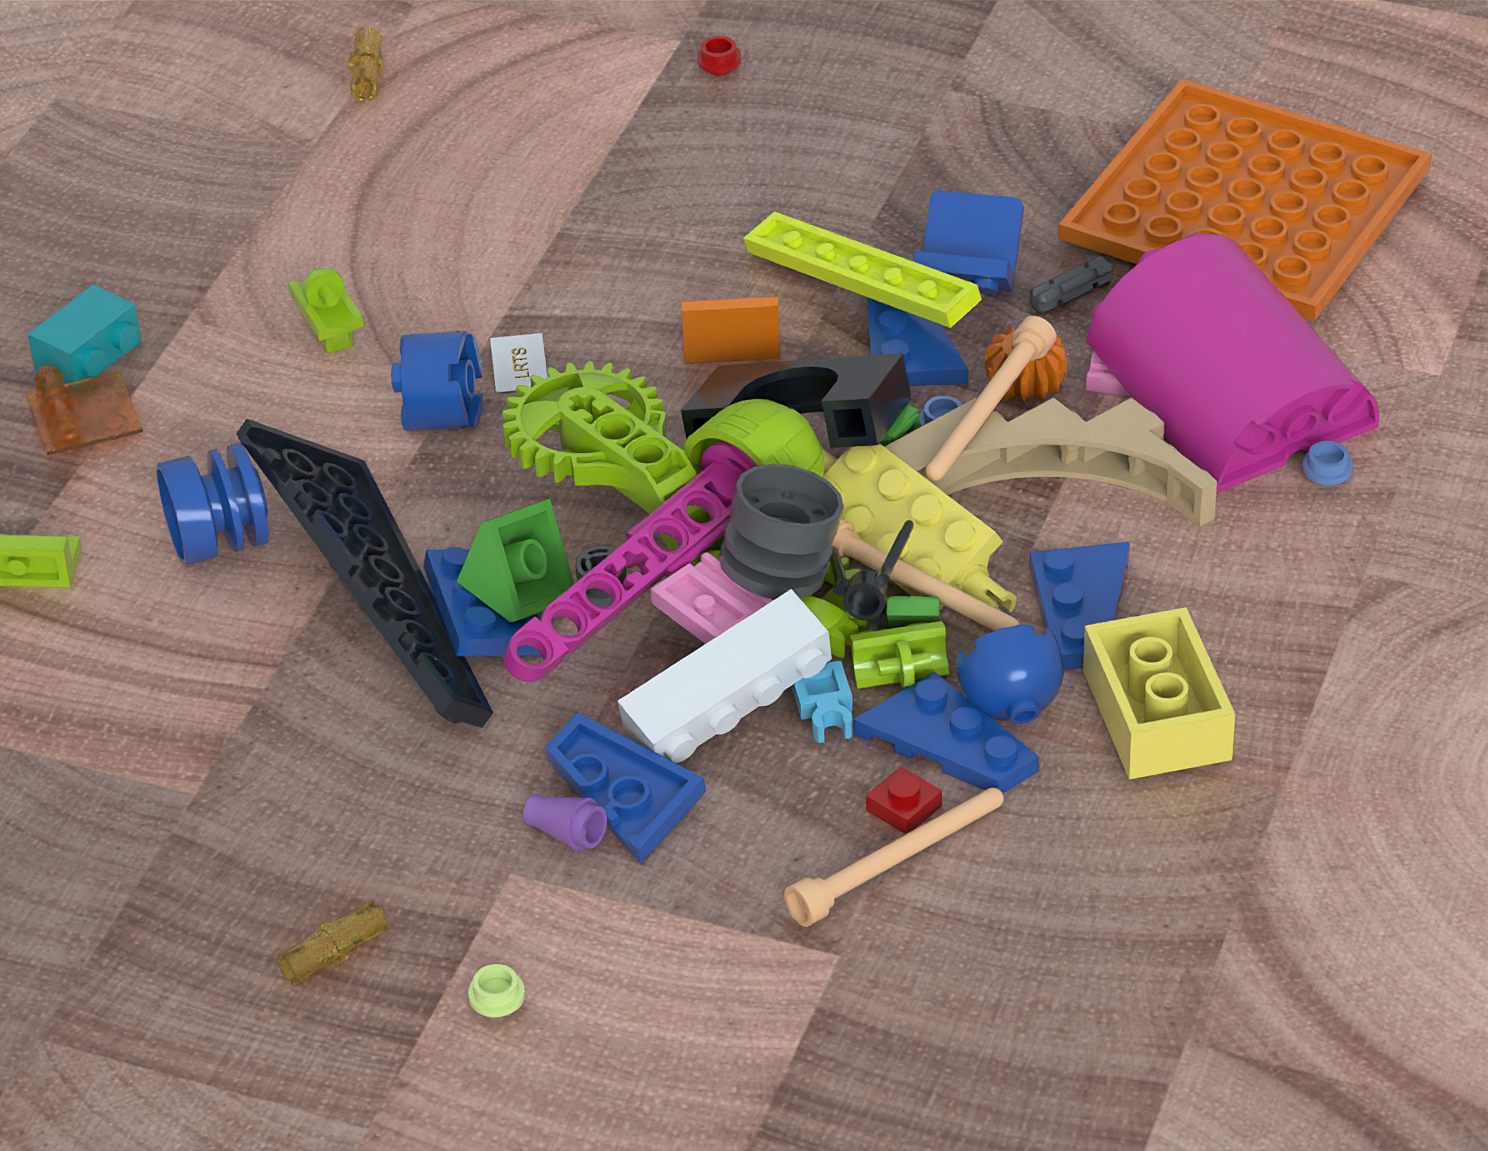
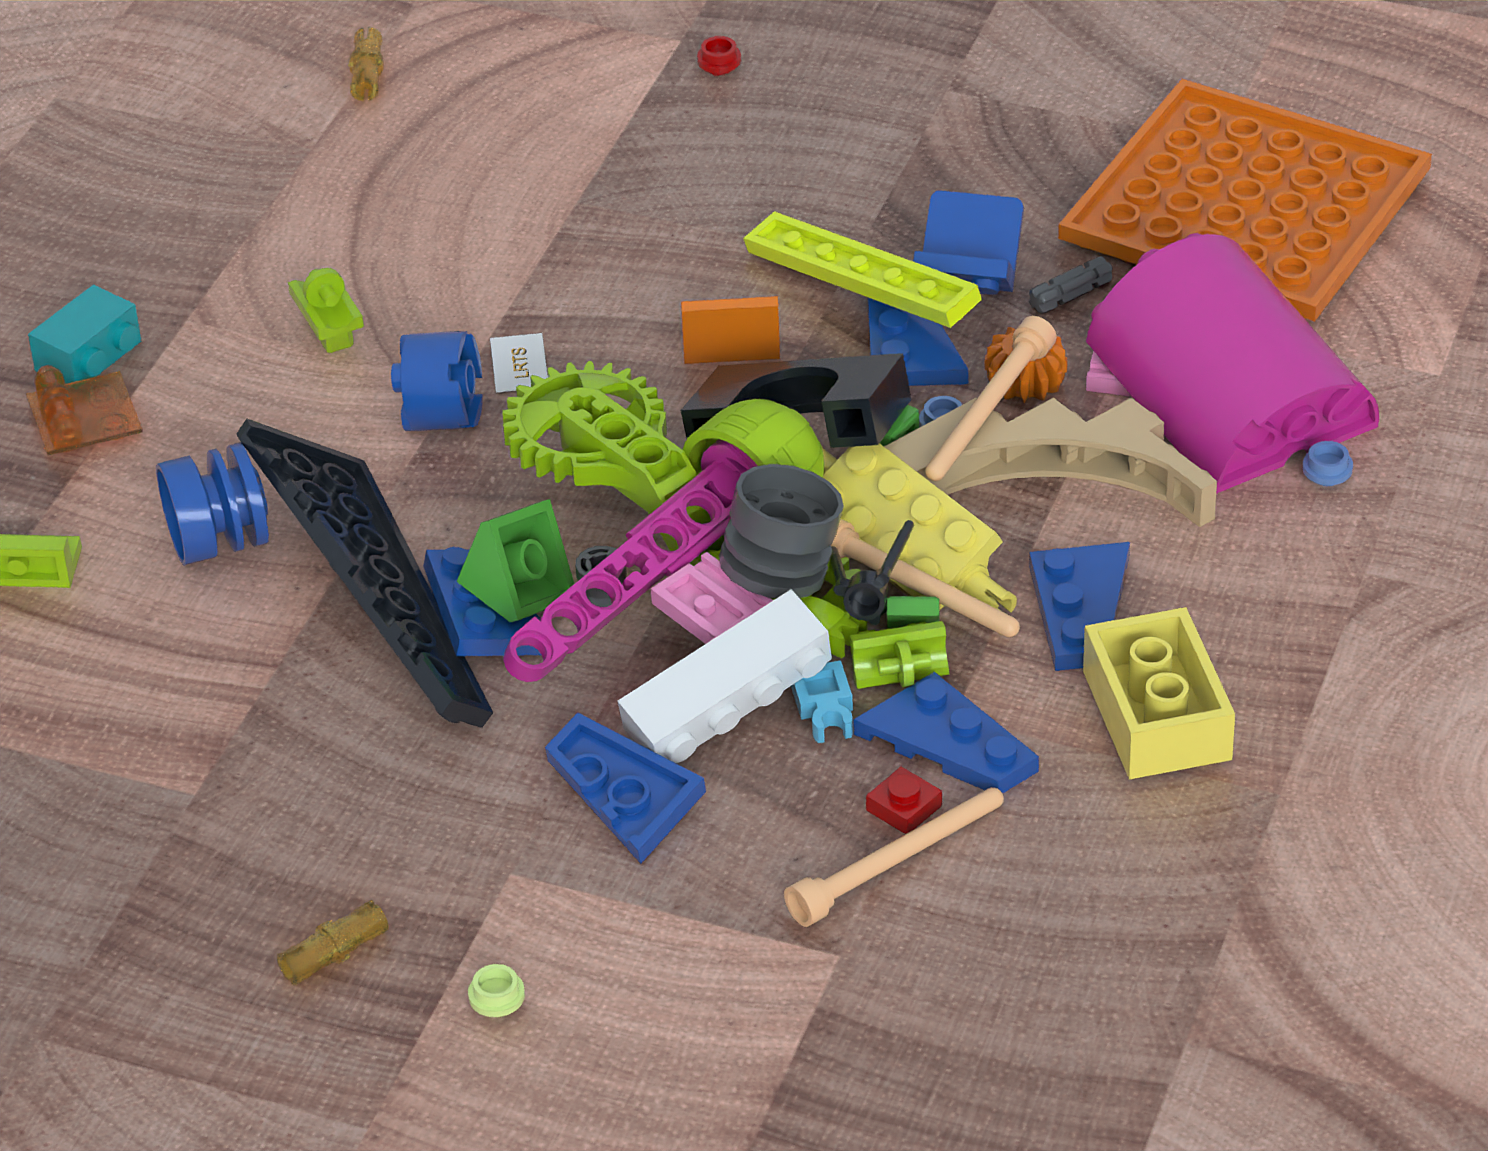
medium lavender cone [523,794,607,851] -> none
blue cylinder [955,625,1064,724] -> none

